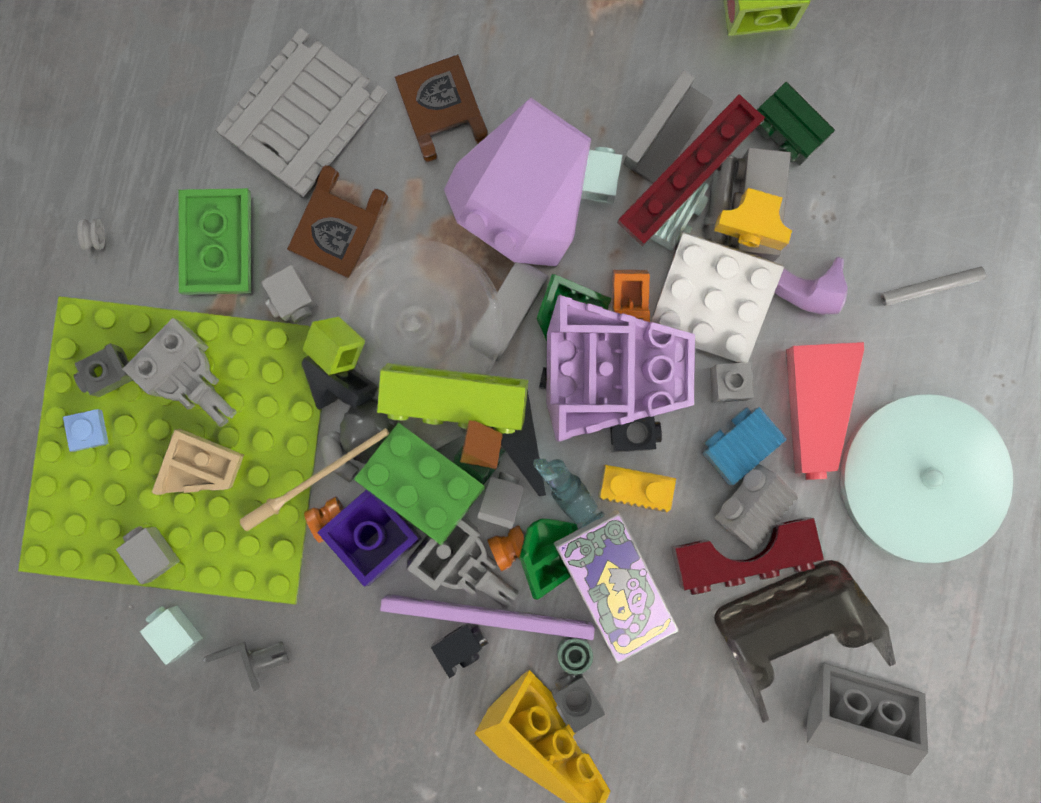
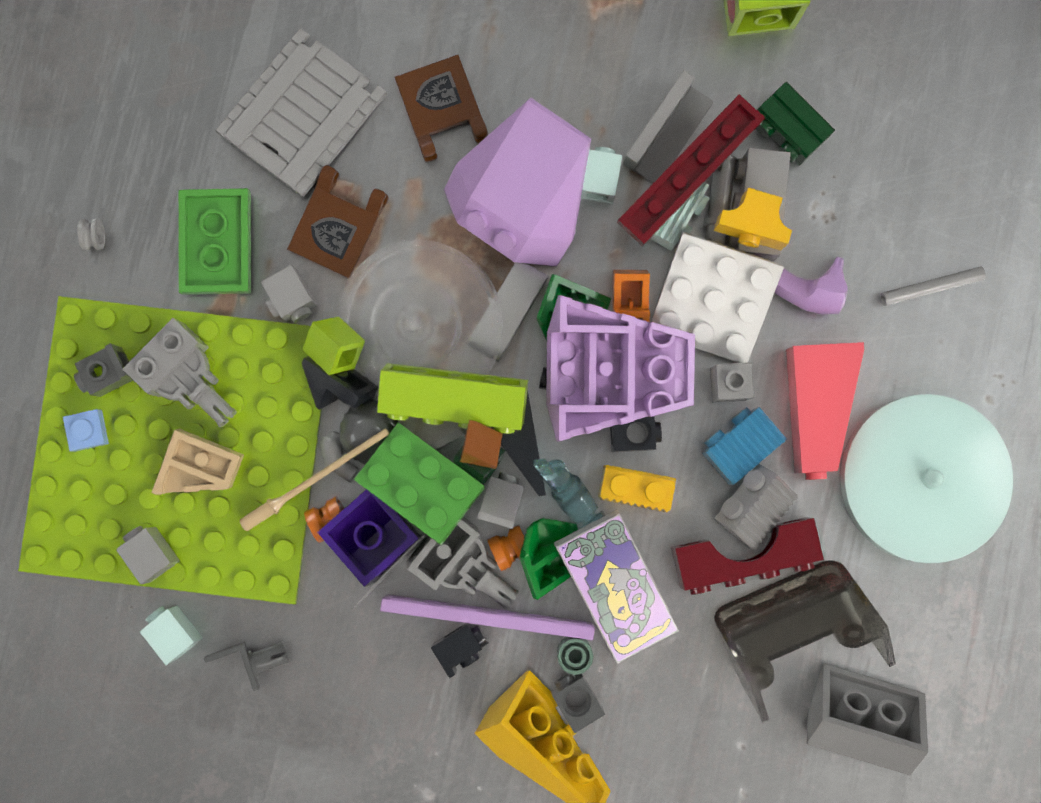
none -> light grey sticker [352,534,426,610]

